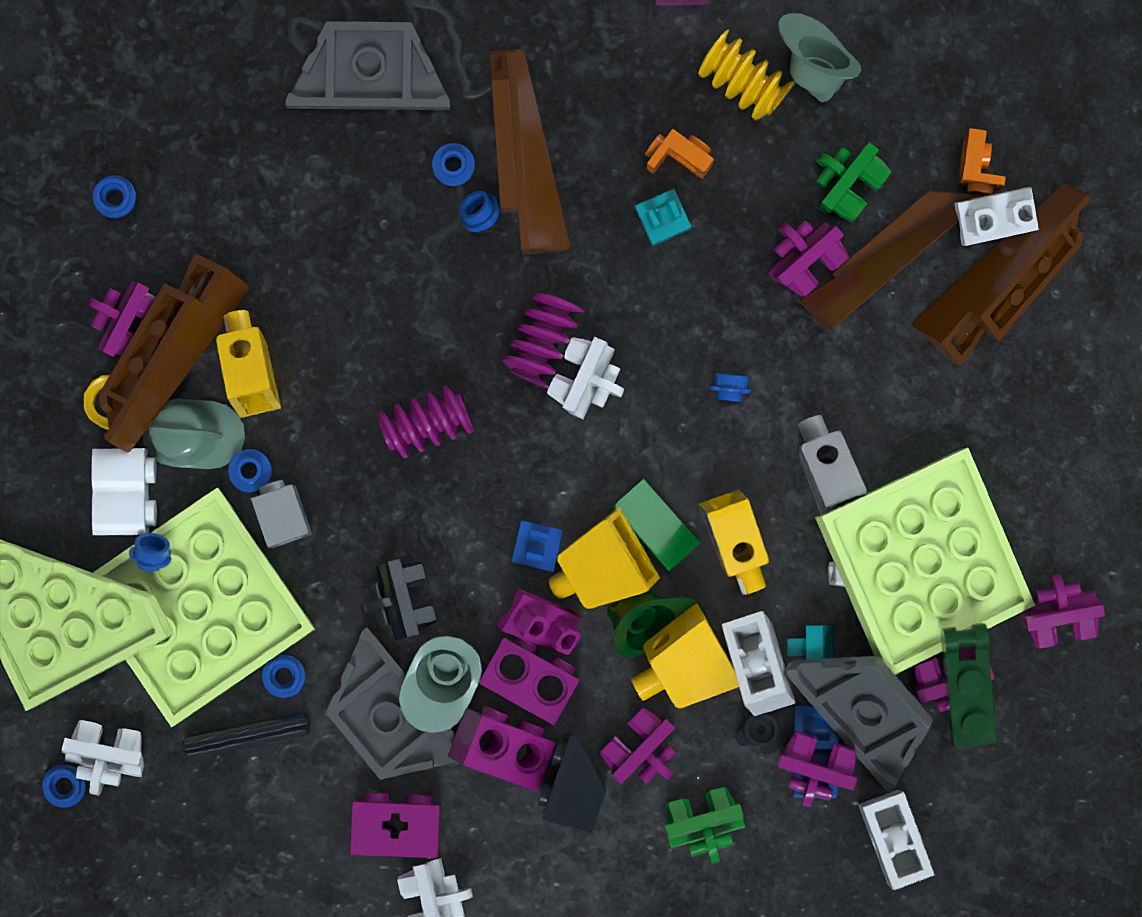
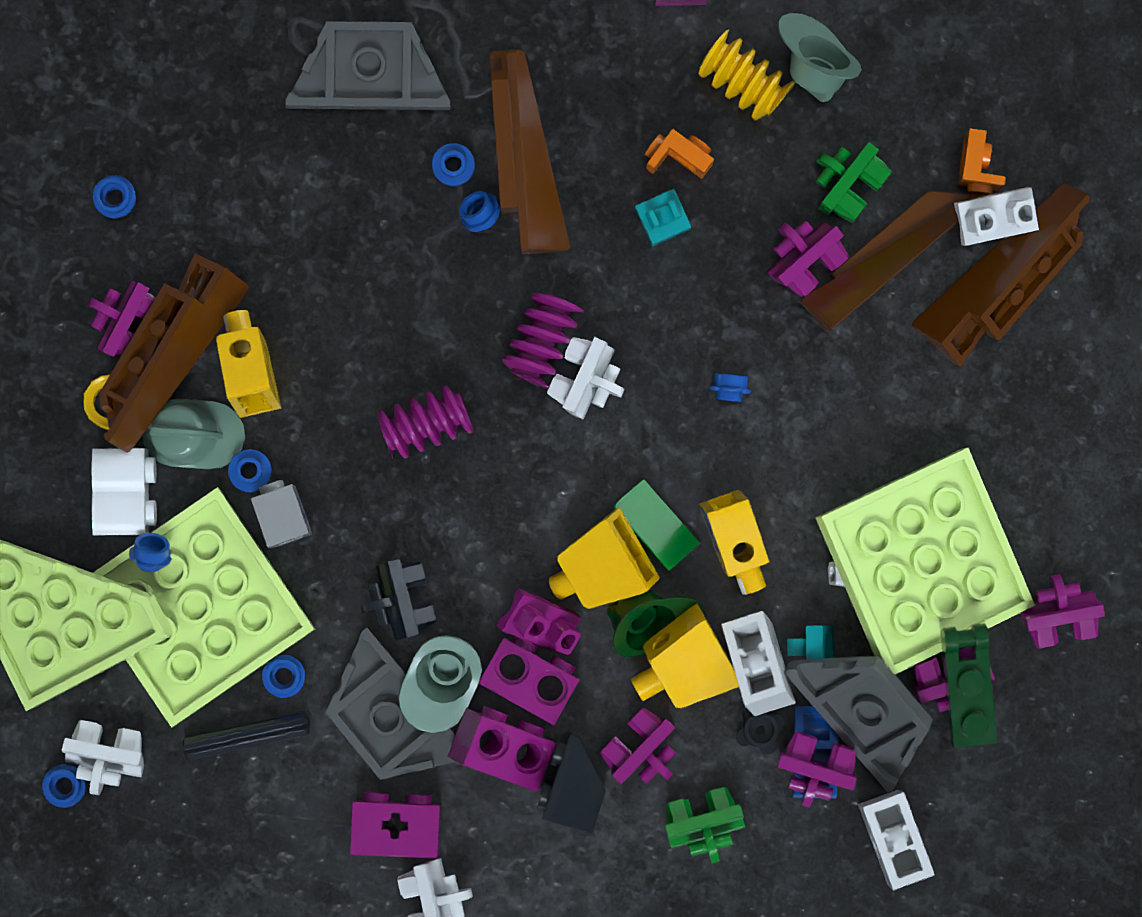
blue tile [512,521,563,572] -> none
light grey torso [798,415,867,515] -> none

